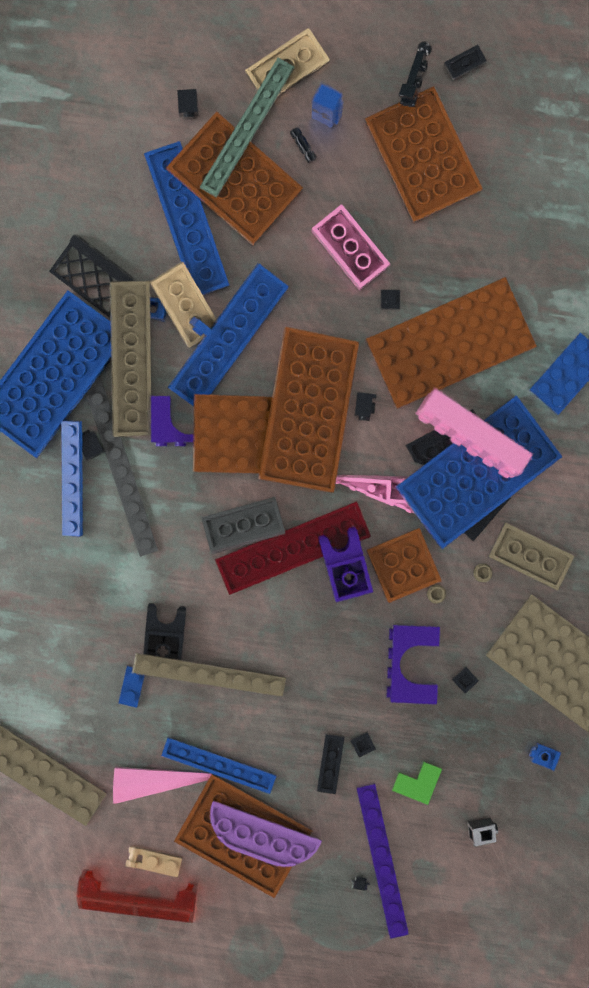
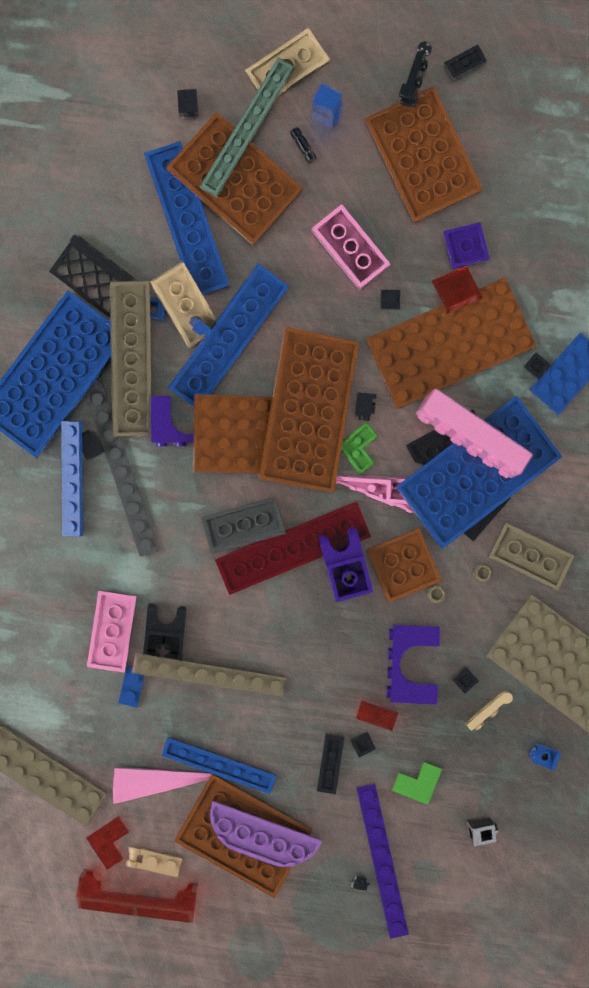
none -> clear red tile [86,816,129,870]
none -> bright pink plate [87,591,137,673]
none -> bright green tile [341,421,378,475]
none -> clear red panel [355,699,398,731]
none -> clear red tile [432,266,483,314]
none -> dark purple plate [443,222,490,269]
none -> tan plate [465,691,513,731]
none -> black plate [523,352,551,379]

